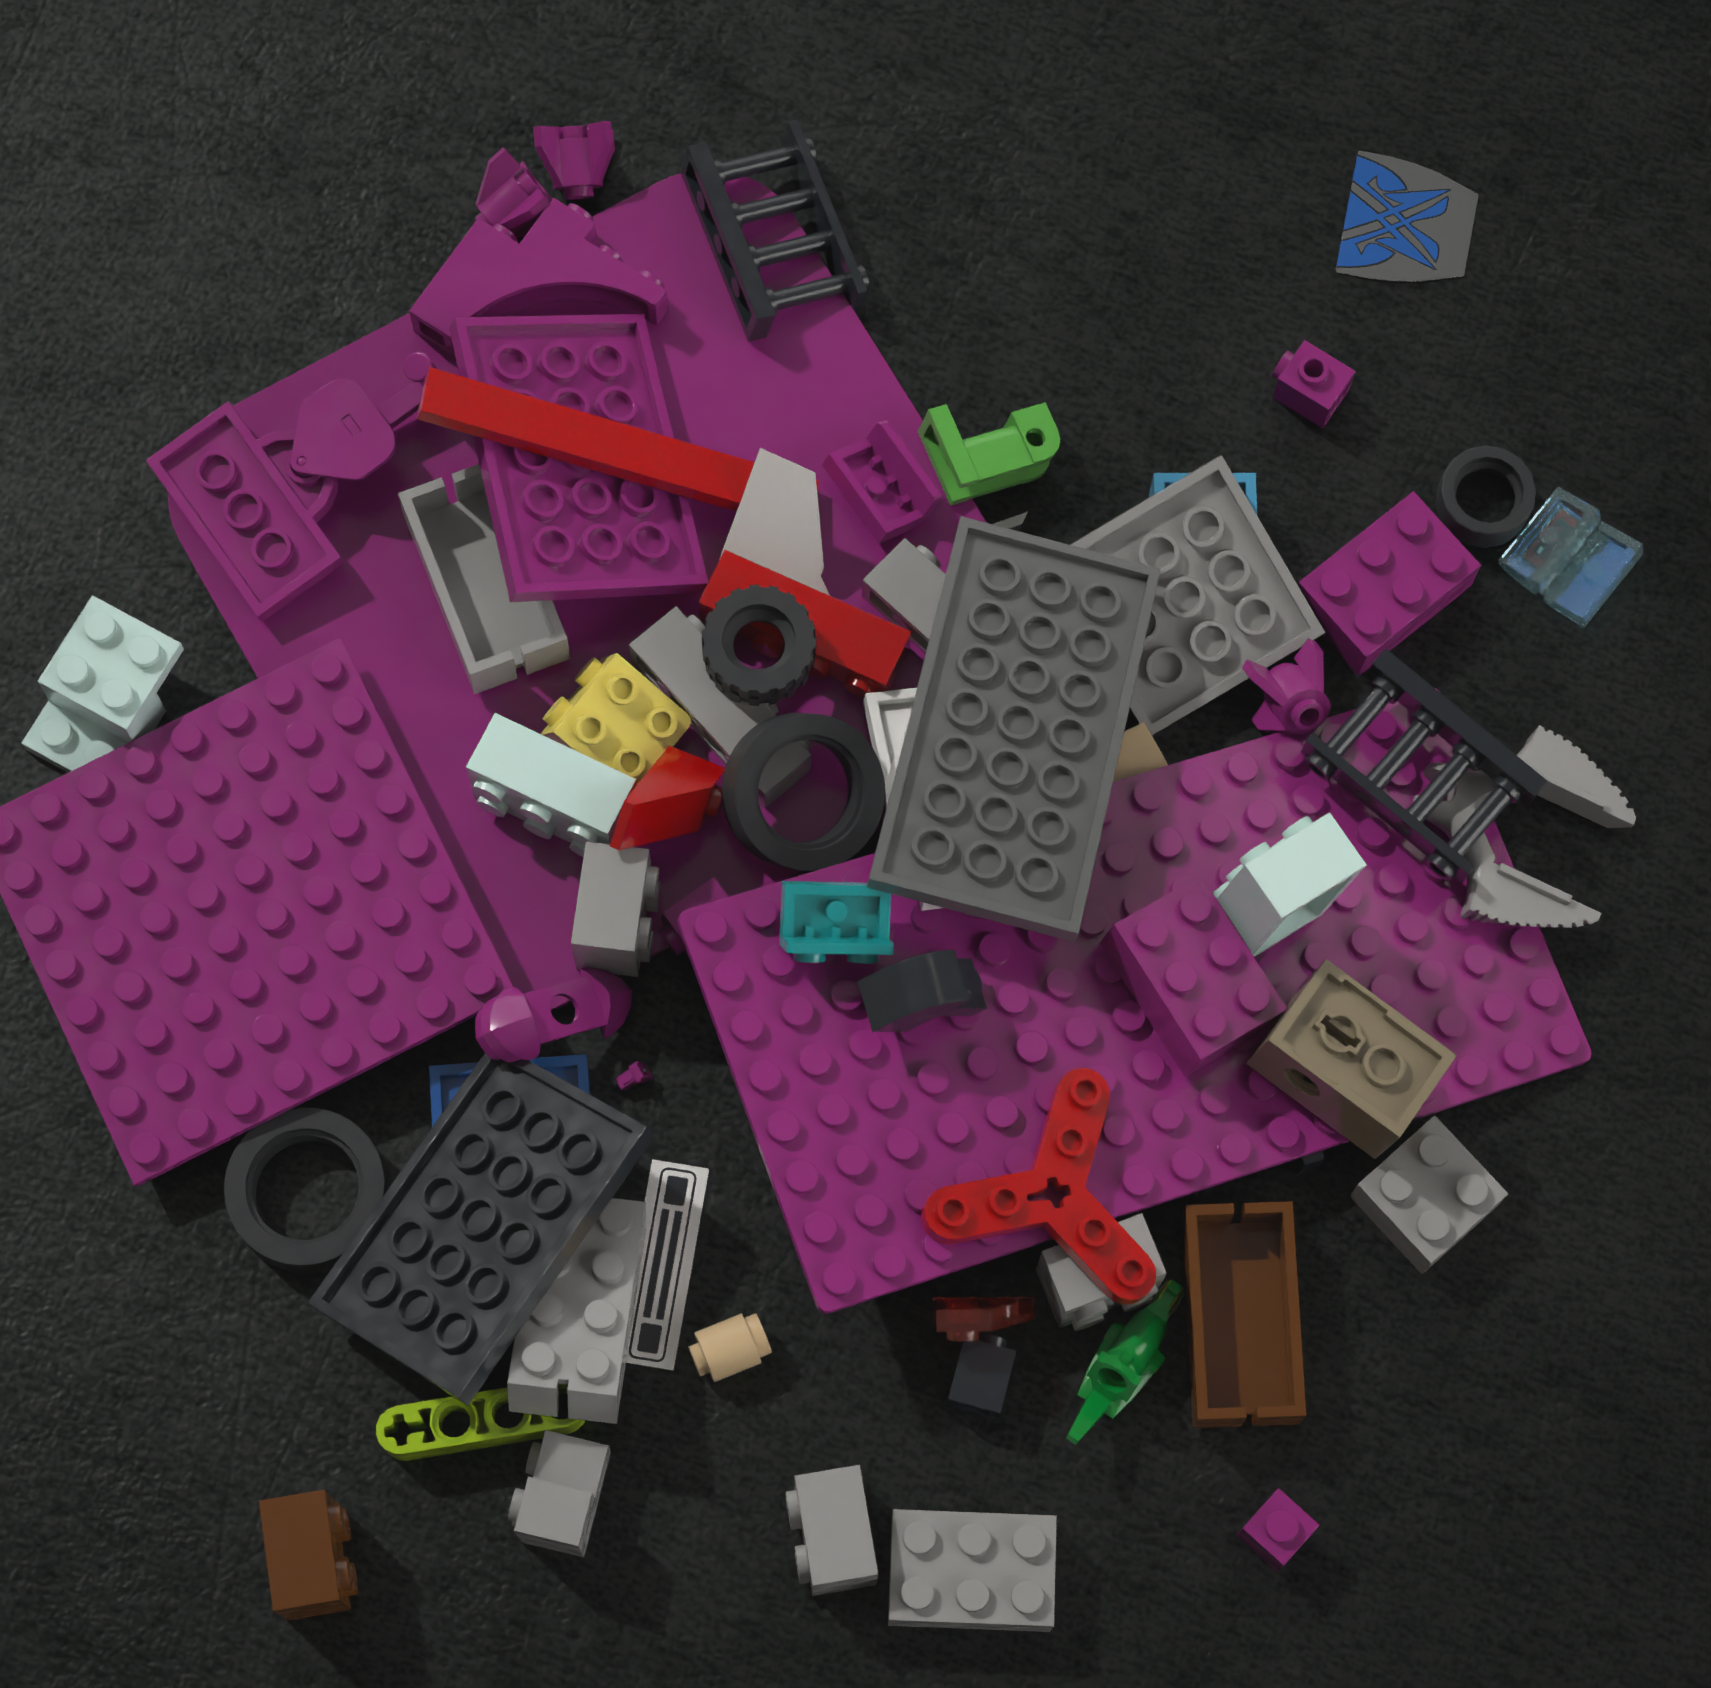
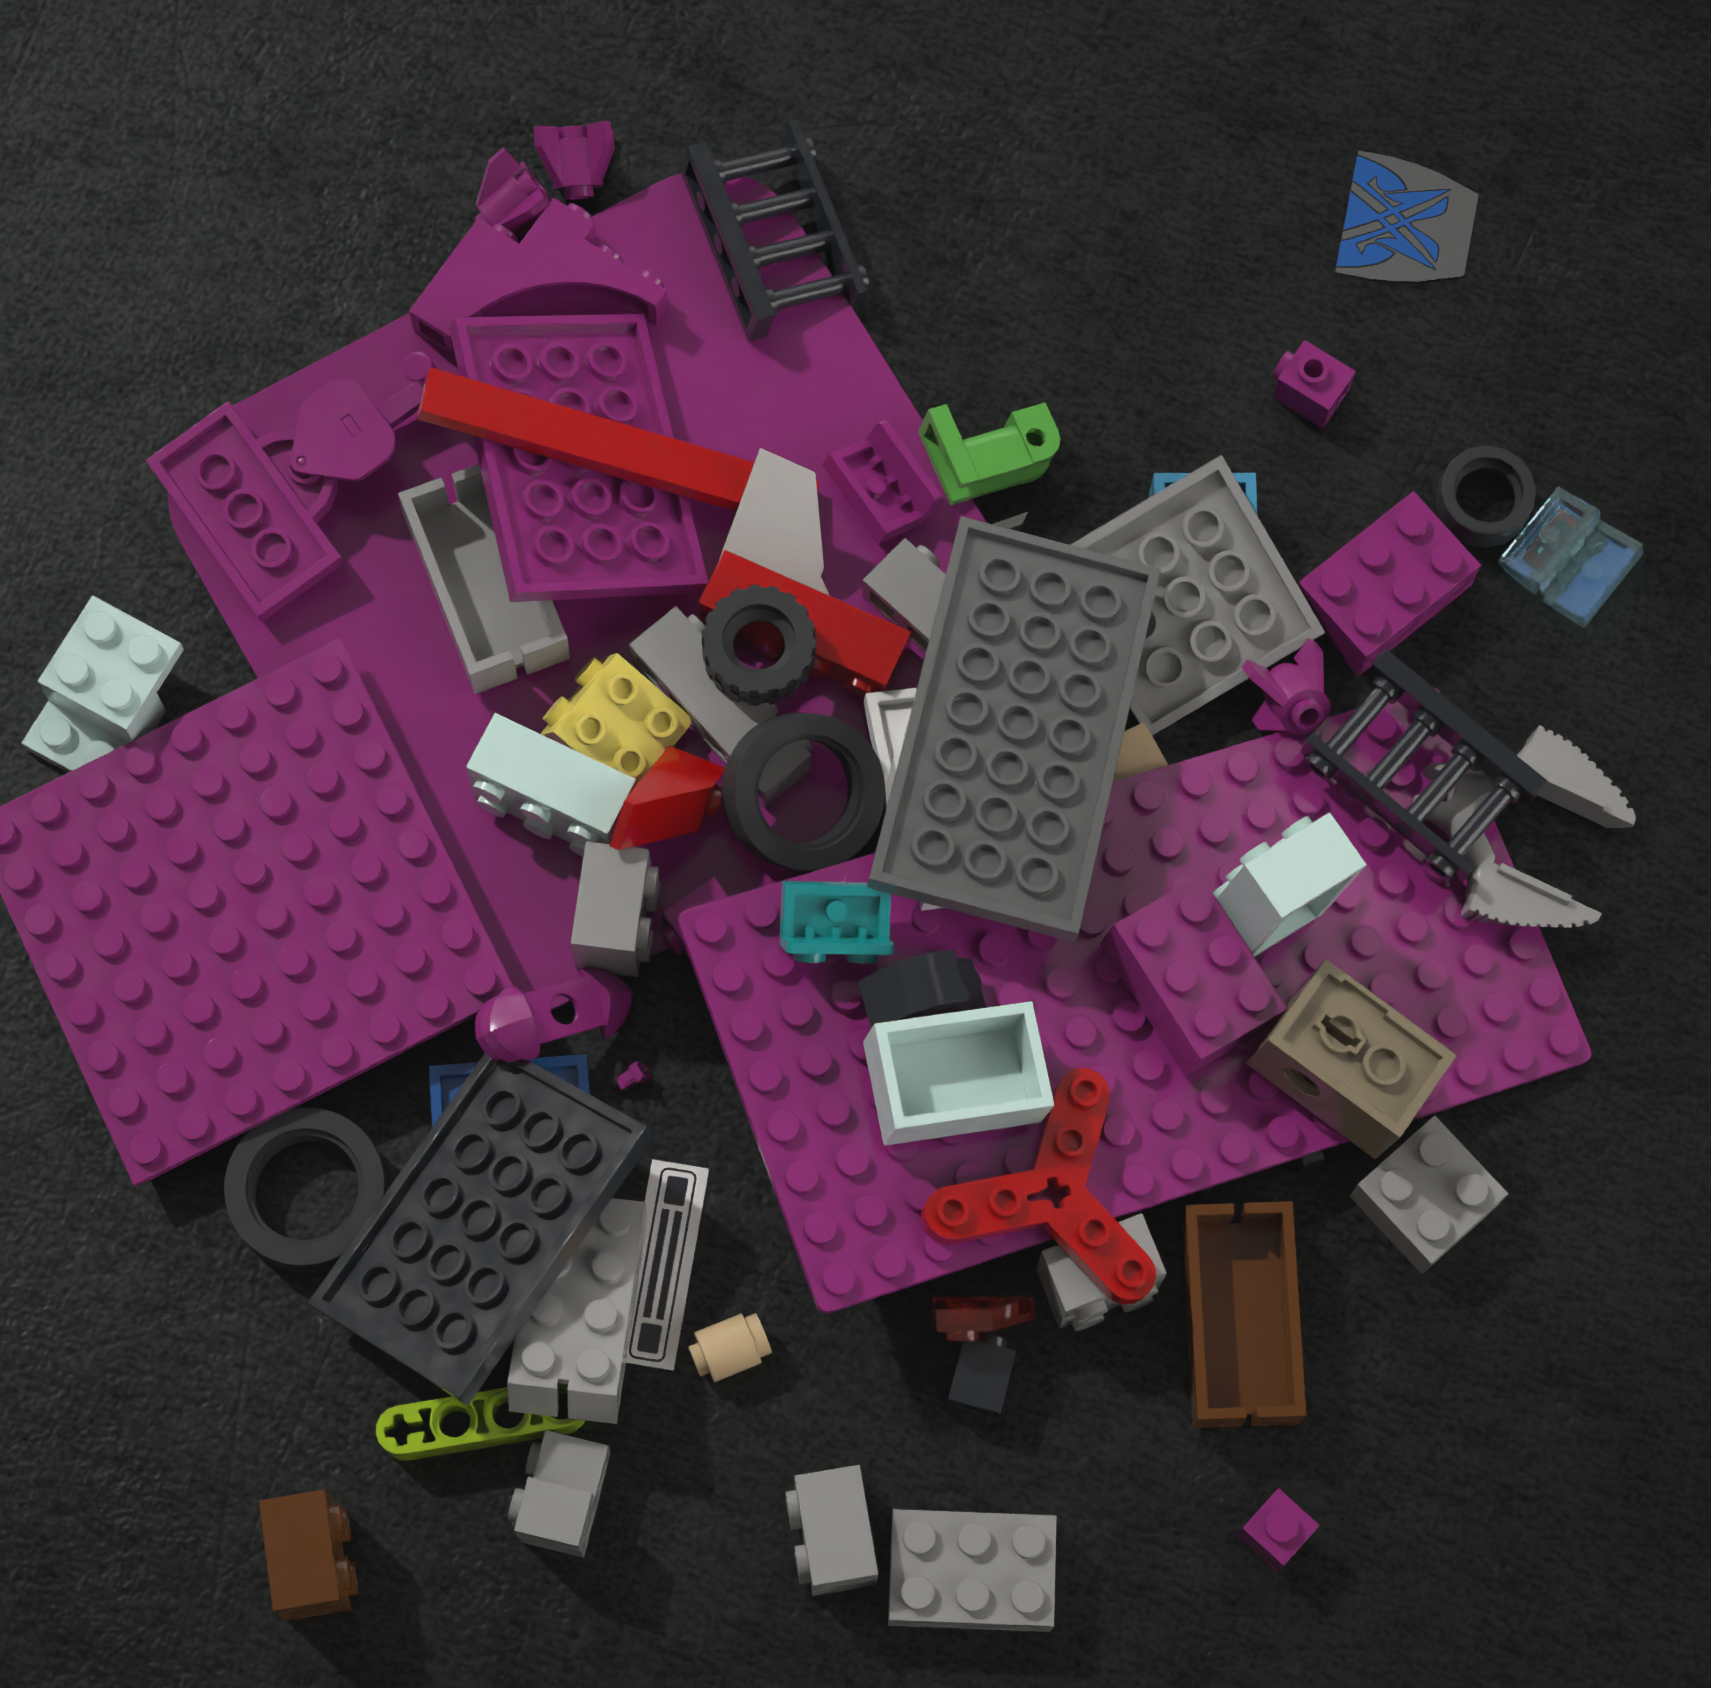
green animal [1066,1279,1185,1445] -> none
none -> light aqua piece [863,1001,1054,1146]

